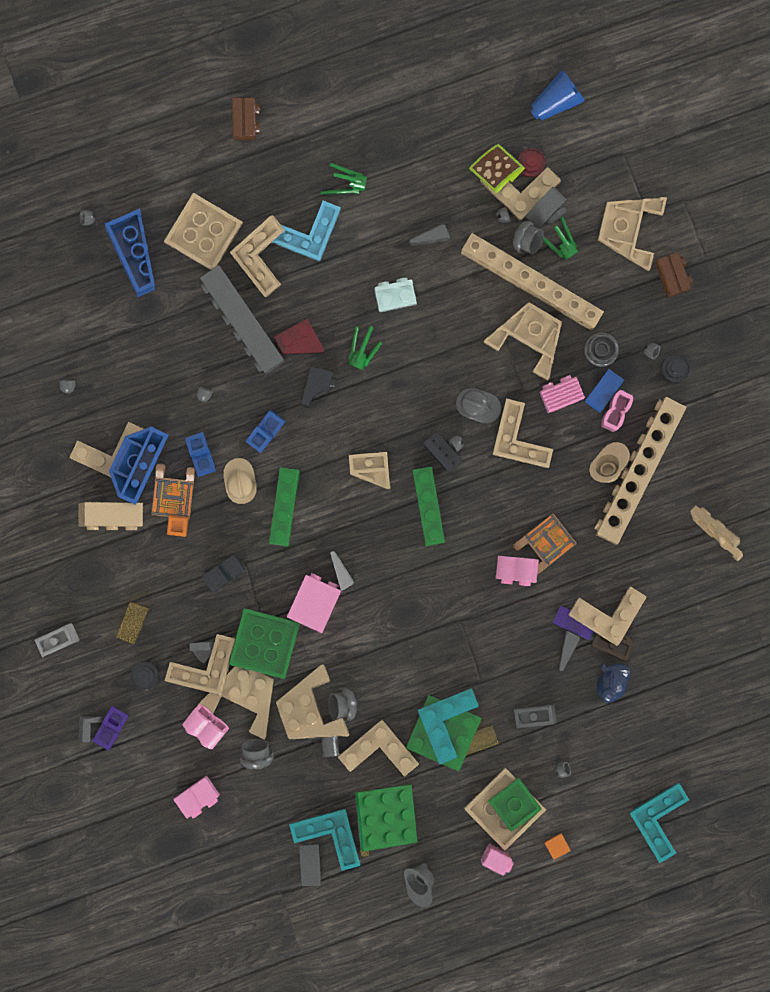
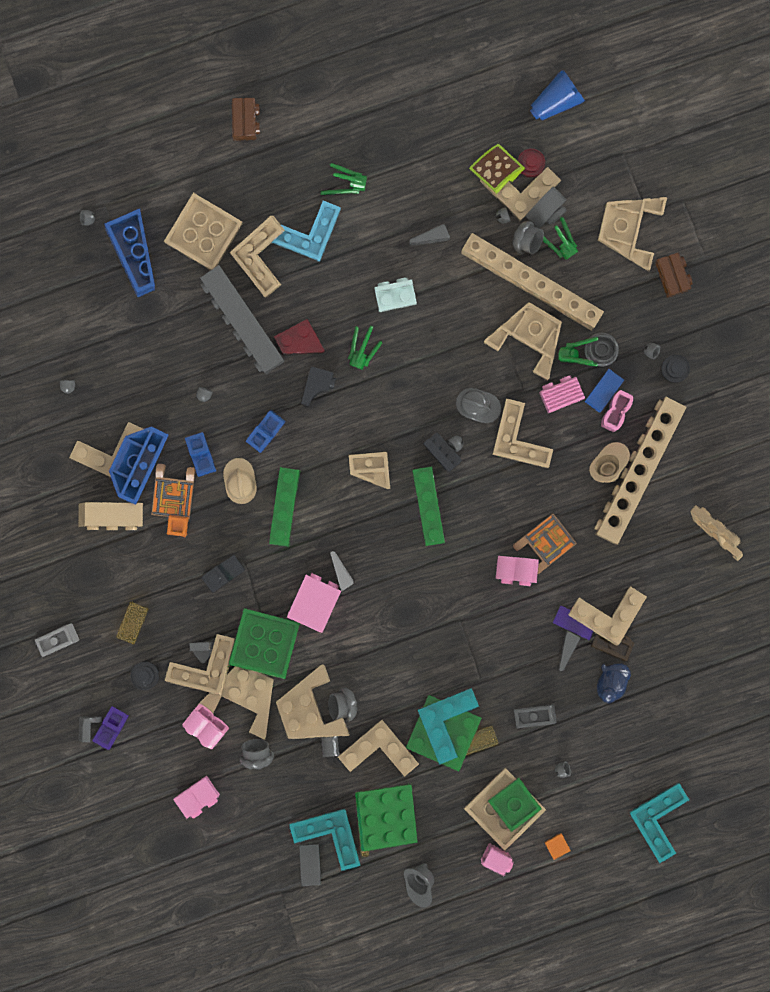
none -> green plant [559,337,598,366]

